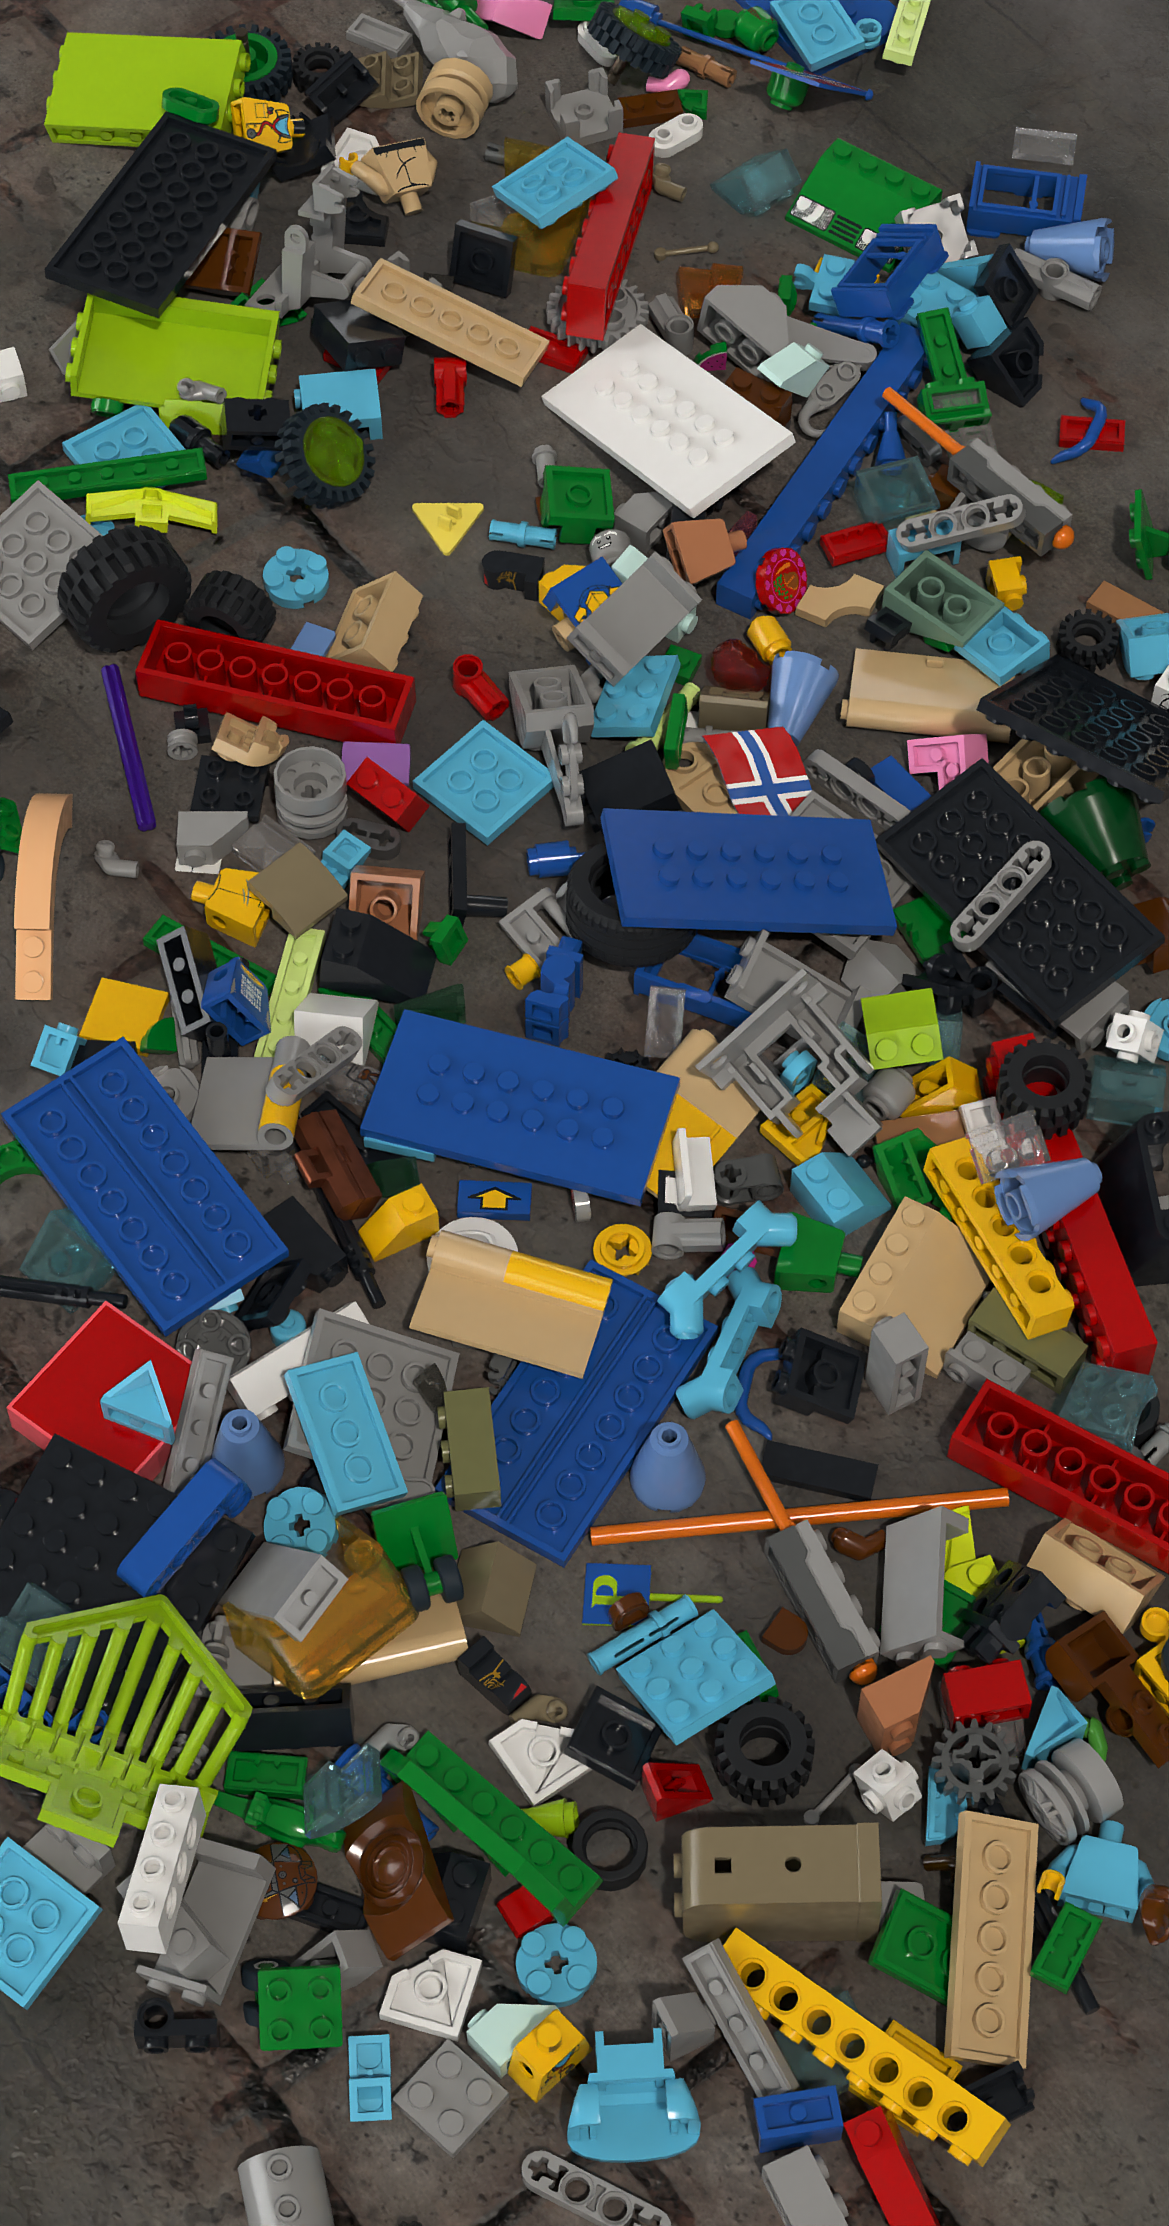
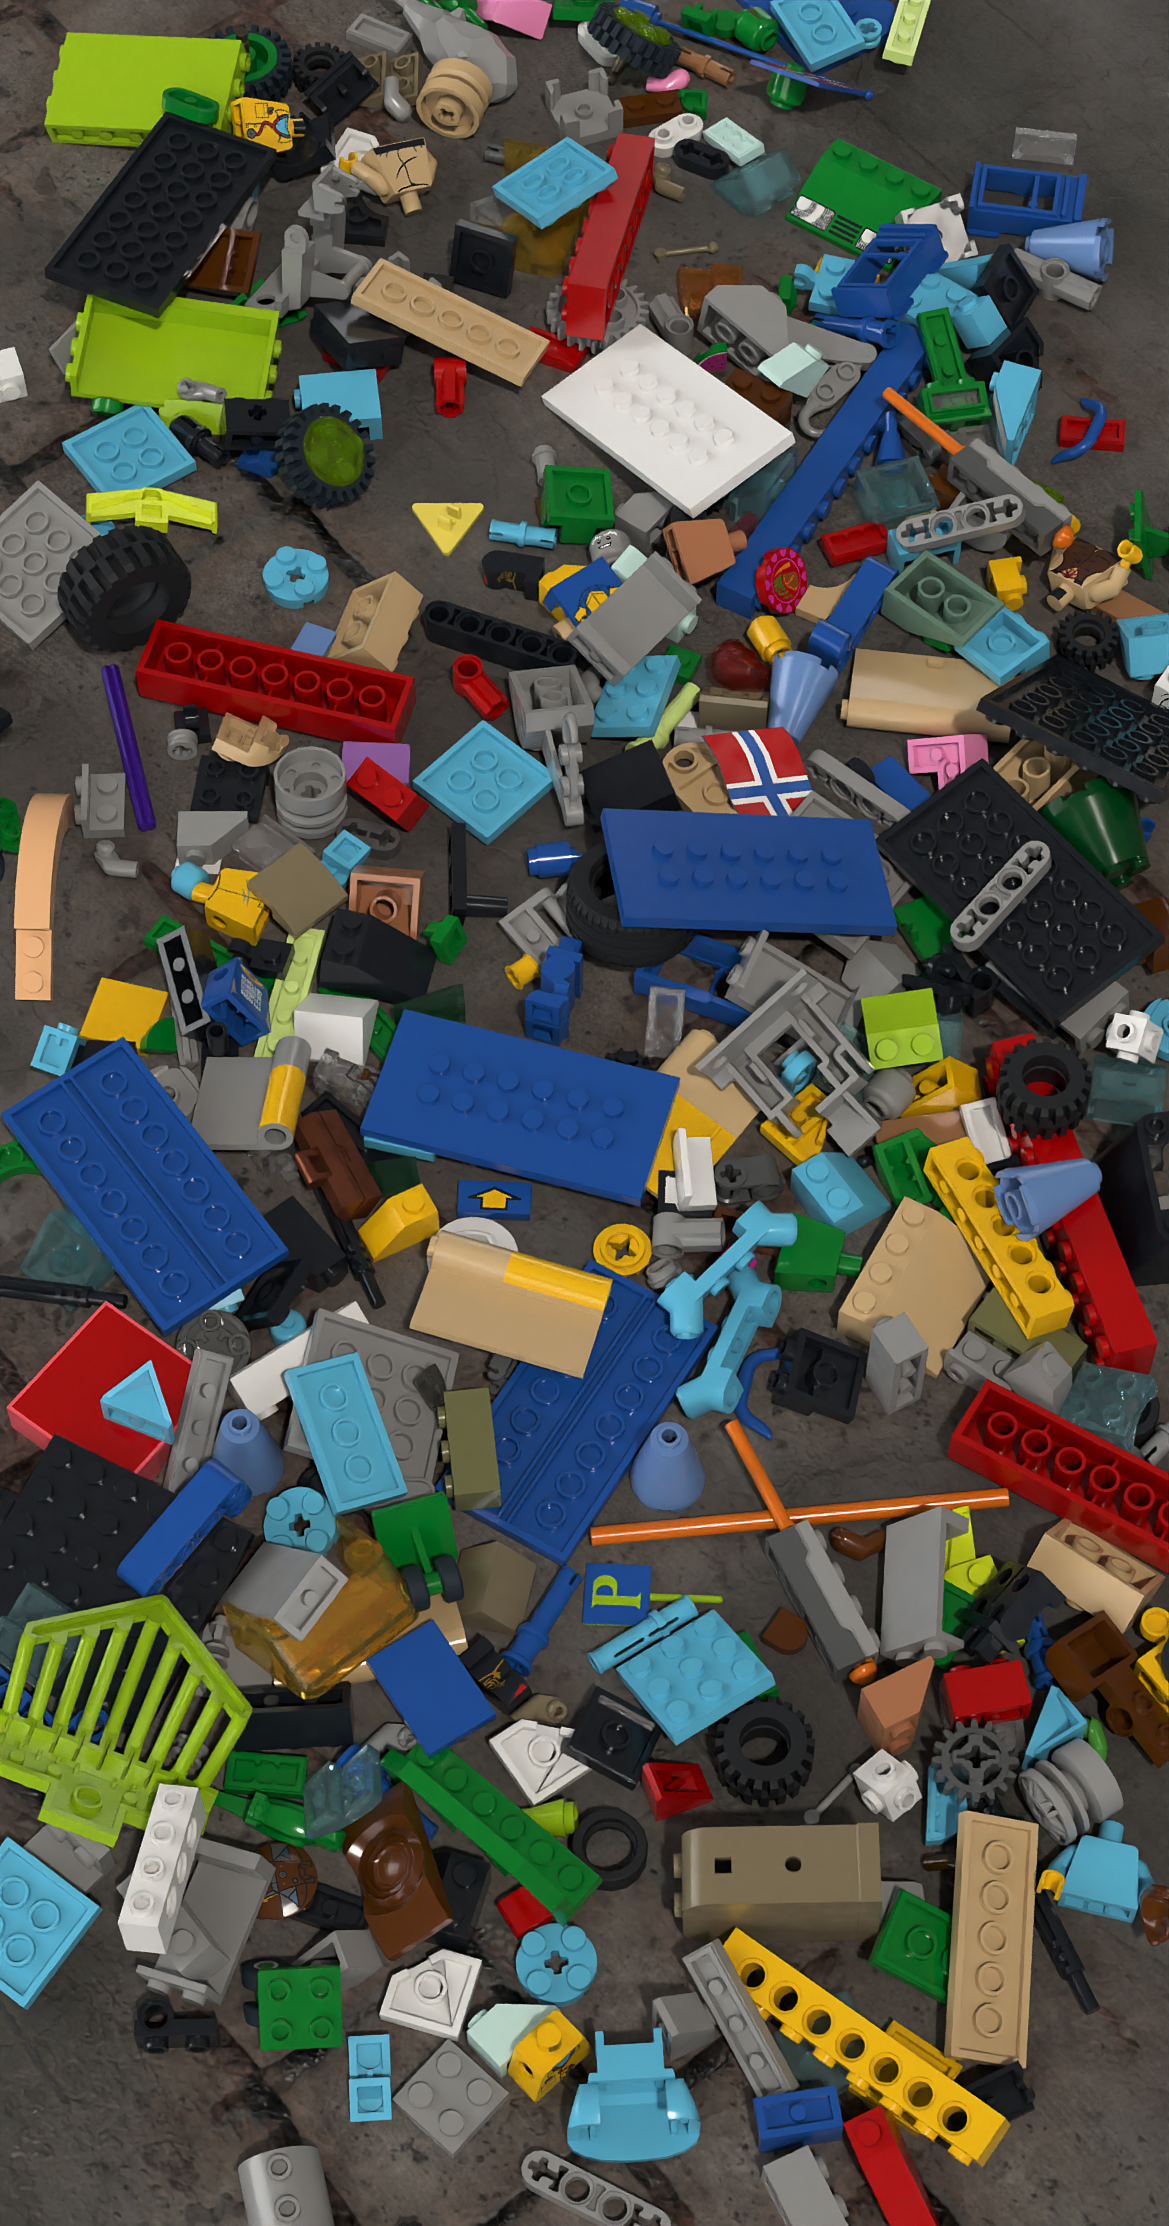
green tile [8,448,207,504] -> none
black tyre [183,570,276,643] -> none
light grey beam [265,1026,362,1107] -> none
light grey tile [571,1189,591,1223] -> none
reddish brown tile [608,1592,649,1631] -> none
green tile [664,693,688,770] -> none
black tile [762,1440,879,1501] -> none
black tile [864,606,912,652] -> none
clear plate [965,1110,1051,1185] -> none
green plate [1029,1902,1103,1995] -> none
none -> light grey bracket [74,764,127,838]
none -> medium azure piece [171,861,210,901]
none -> black plate [228,938,295,981]
none -> blue tile [366,1620,496,1759]
none -> light grey arm [384,76,412,123]
none -> black beam [424,600,578,671]
none -> blue pin [500,1566,583,1677]
none -> light grey plate [646,1257,682,1290]
none -> black beam [674,139,729,180]
none -> light aqua plate [703,117,765,167]
none -> clear light blue slope [728,446,798,530]
none -> blue beam [807,556,899,674]
none -> medium azure slope [988,360,1042,466]
none -> light grey slope [1002,1341,1073,1419]
none -> torso [1047,515,1143,611]

